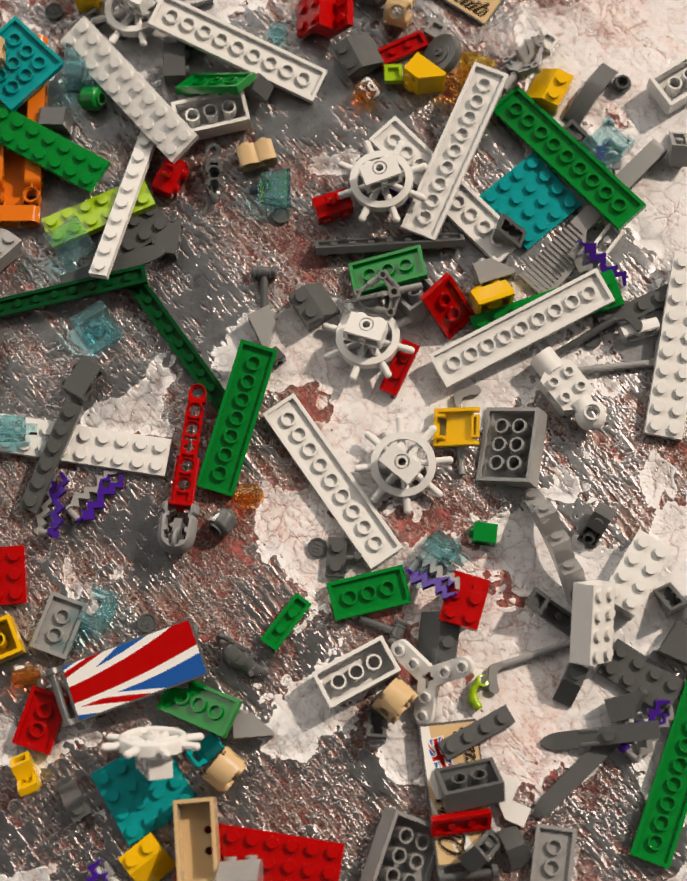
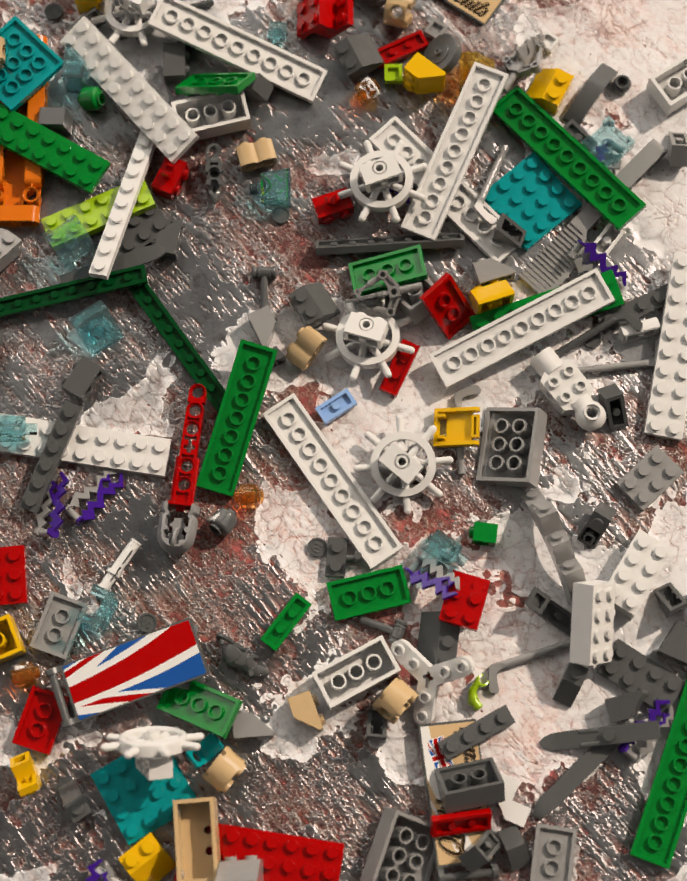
none -> white pin [97,538,141,593]
none -> tan brick [286,326,327,371]
none -> tan slope [287,690,326,731]
none -> light blue plate [315,388,357,425]
none -> light grey piece [473,145,509,226]
none -> dark grey slope [597,384,629,431]
none -> light grey plate [615,445,684,512]

